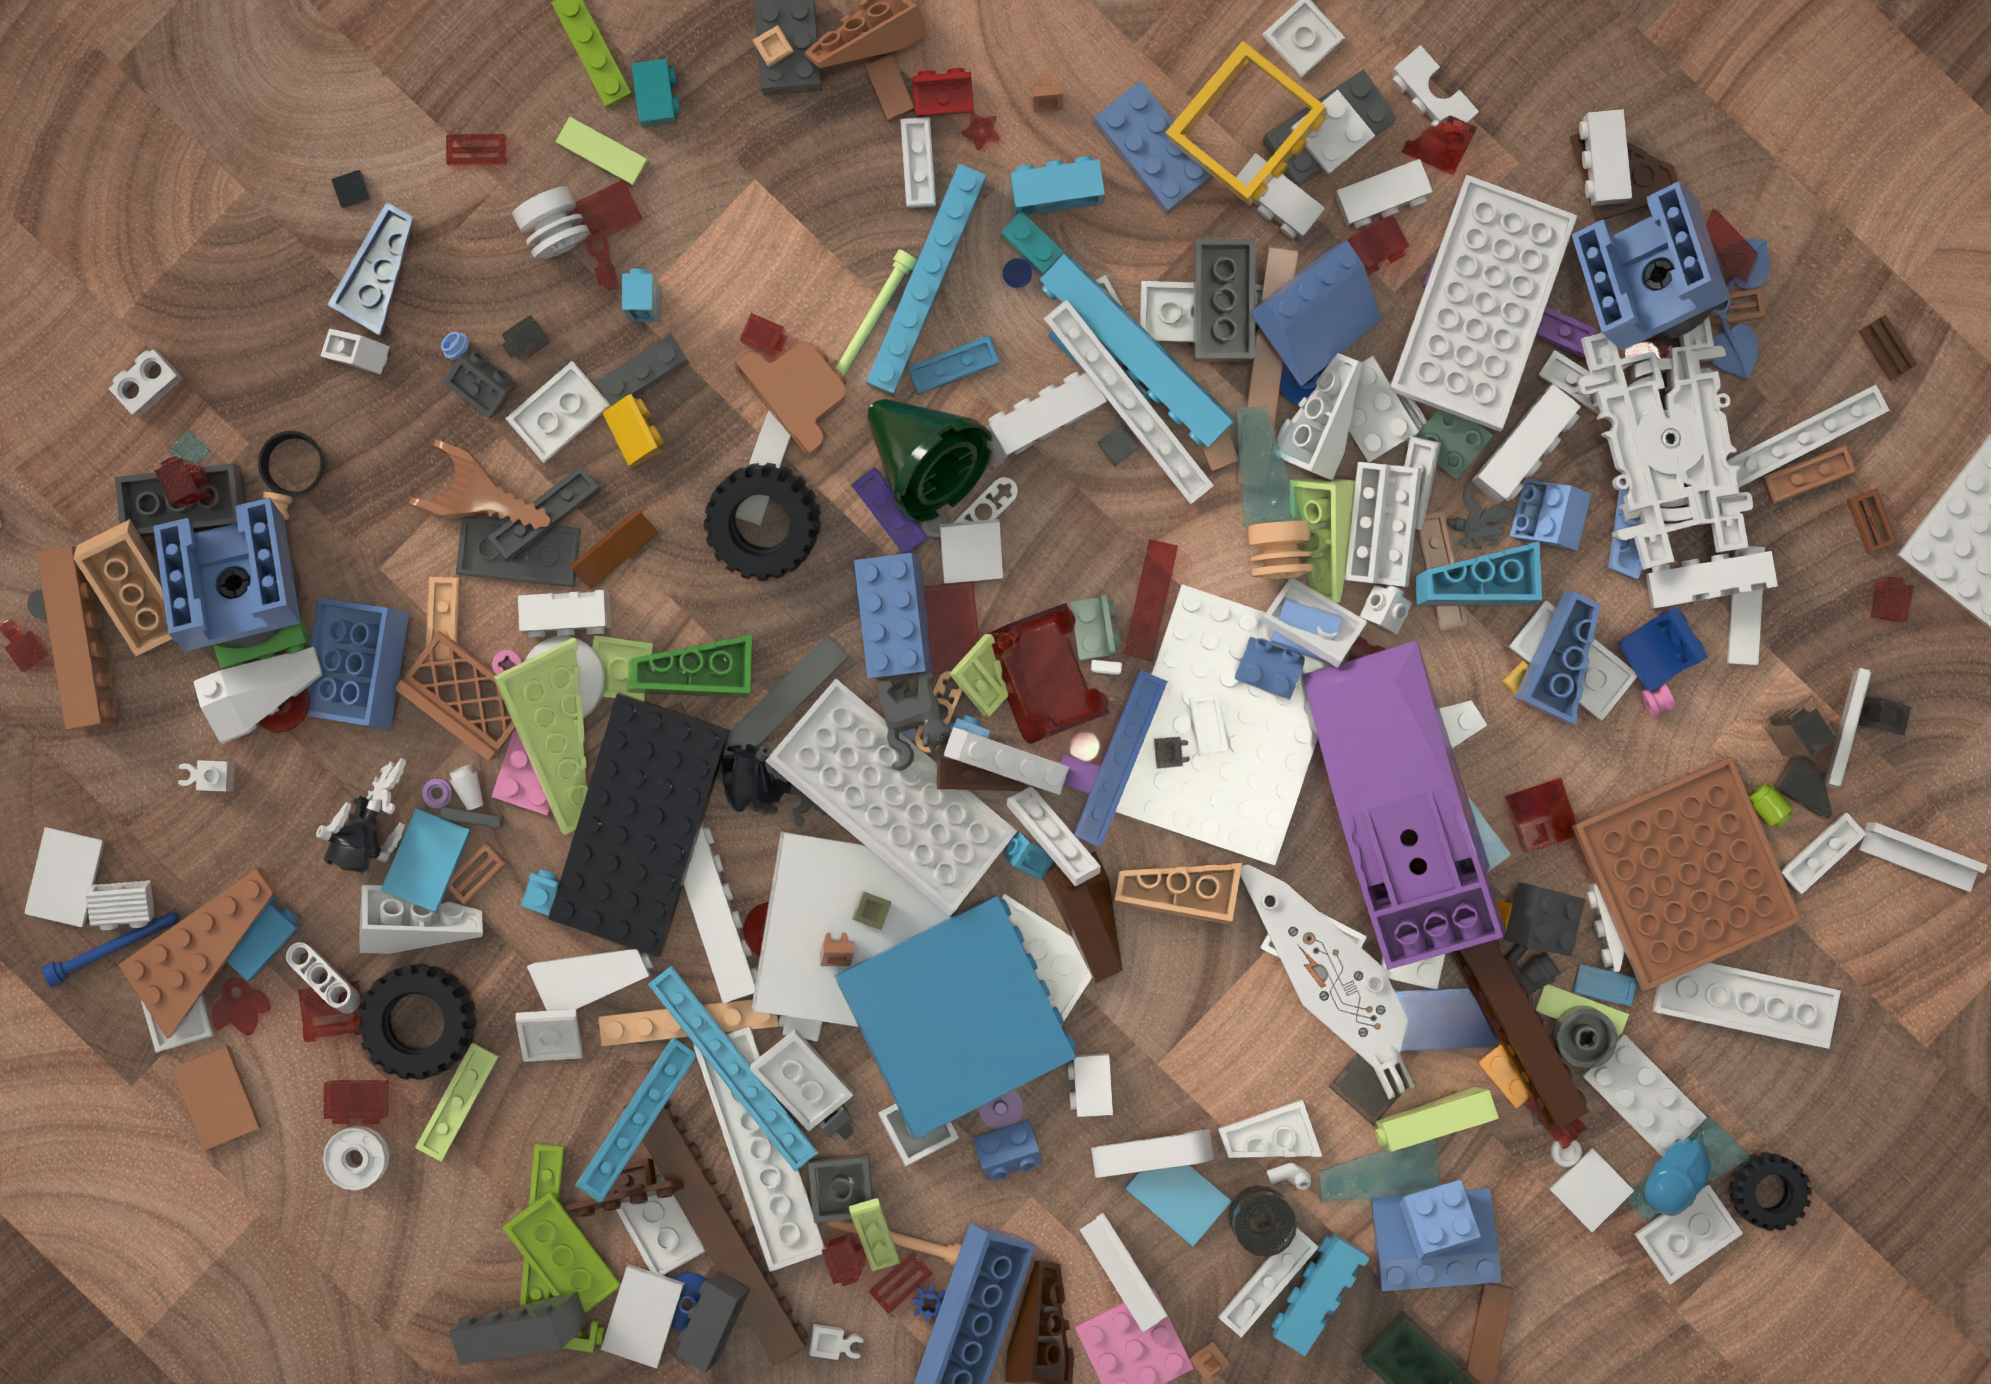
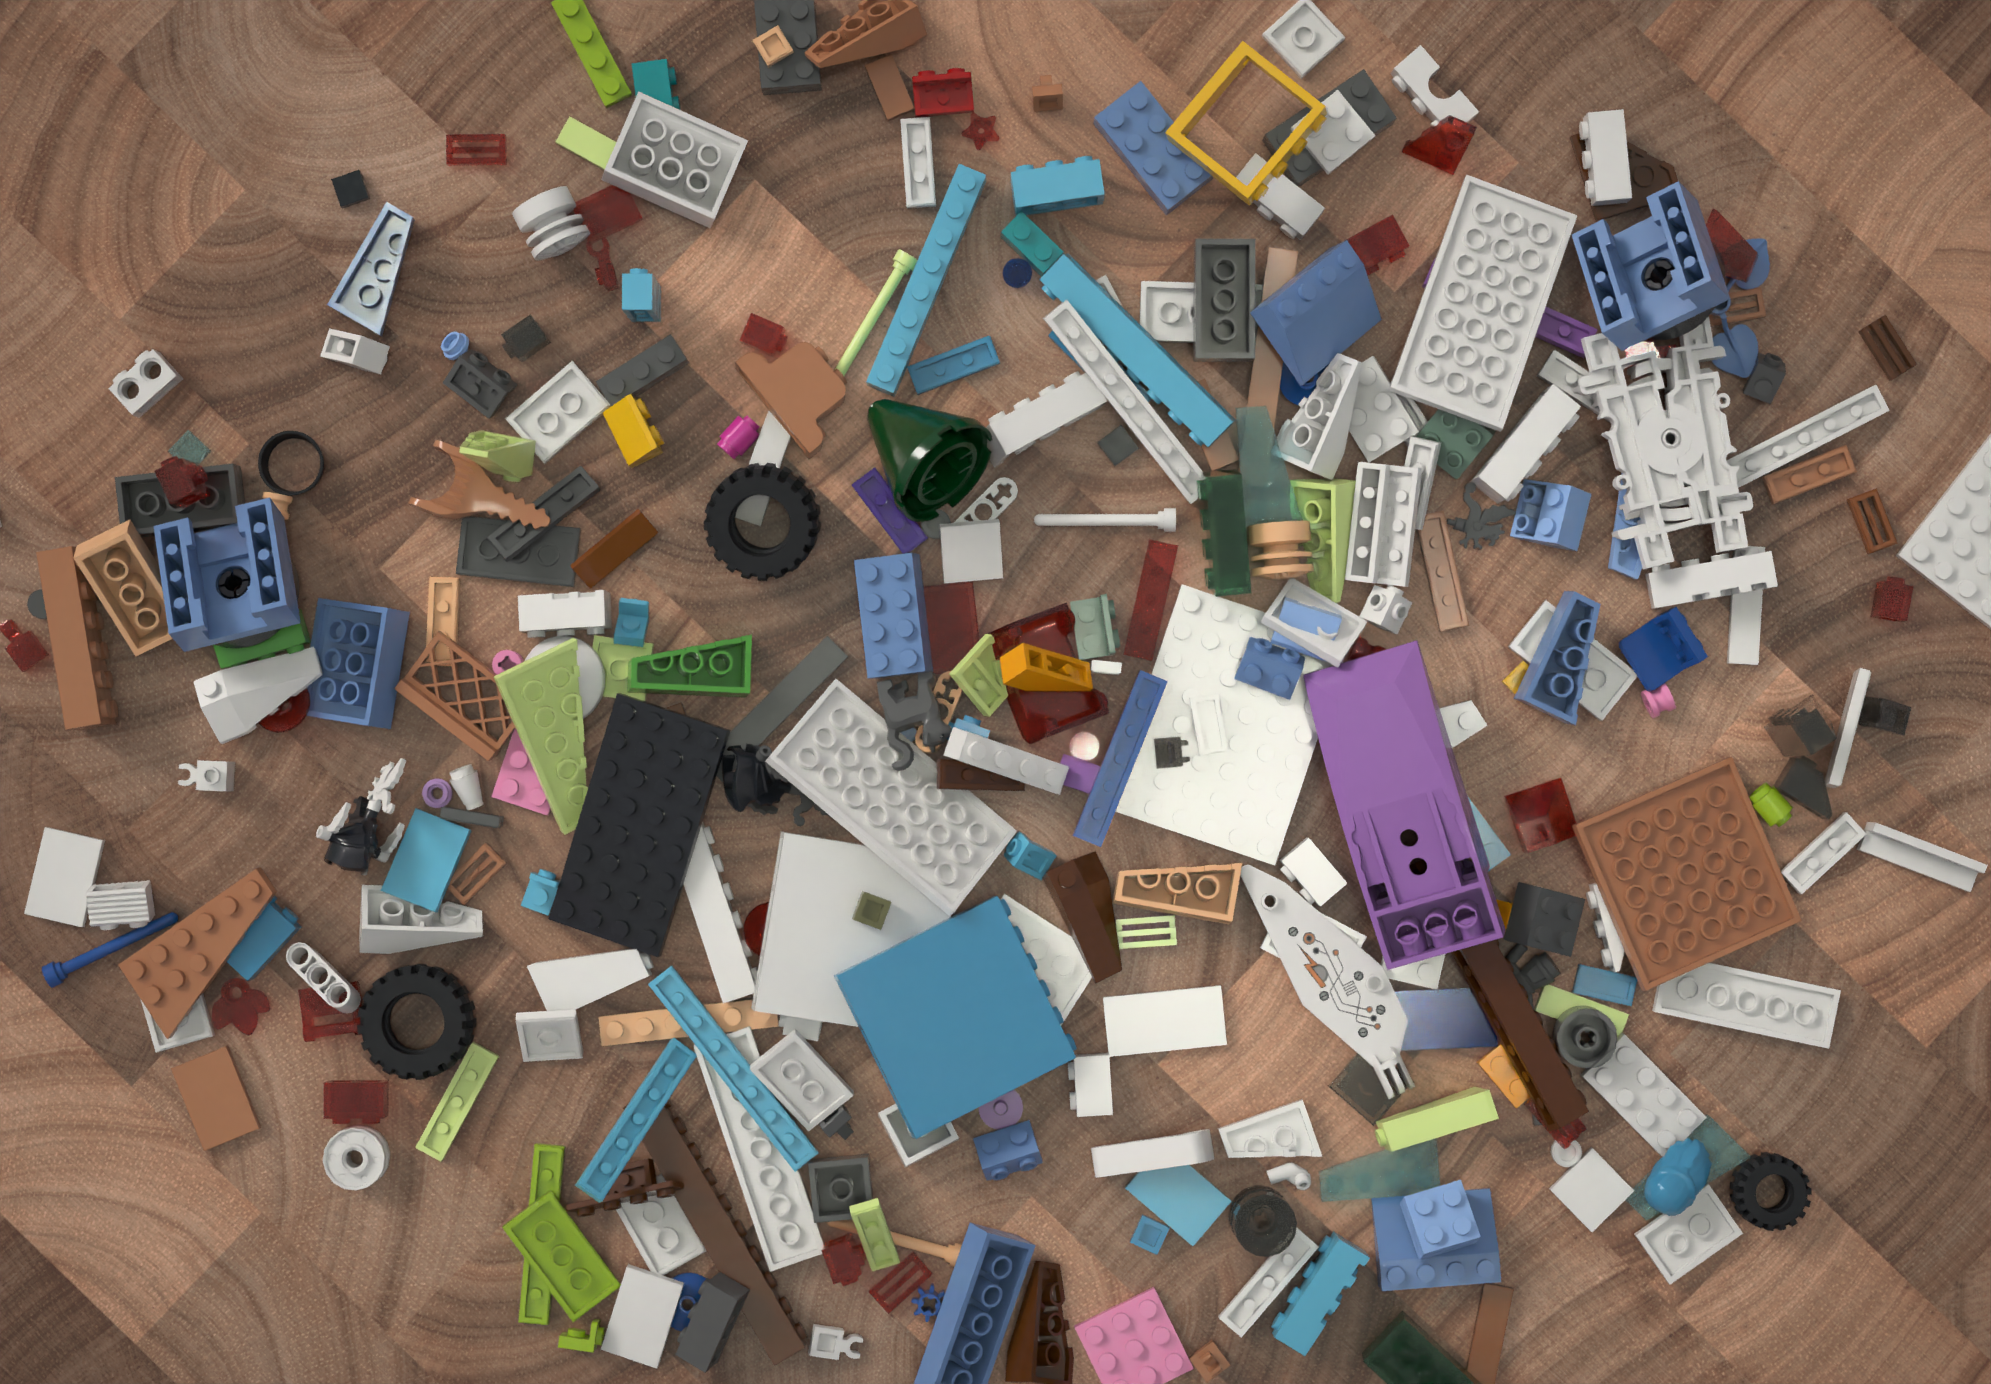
dark grey wedge [449,1291,588,1365] -> none
nougat tile [820,933,854,966] -> none
white plate [1007,786,1101,887] -> none
white fence [1080,1213,1169,1333] -> none
white brick [1334,159,1433,229] -> none
medium azure wedge [1416,541,1542,606] -> none
none -> yellowish green wedge [459,430,536,482]
none -> white slope [601,91,748,228]
none -> medium azure bracket [614,598,649,647]
none -> dark pink brick [717,415,759,459]
none -> light orange slope [1000,643,1093,691]
none -> white piece [1034,508,1176,532]
none -> white tile [1103,985,1227,1057]
none -> yellowish green tile [1115,915,1177,949]
none -> dark azure plate [1130,1214,1170,1255]
none -> clear green brick [1196,469,1251,597]
none -> white brick [1279,837,1347,906]
none -> dark grey bracket [1743,353,1786,404]

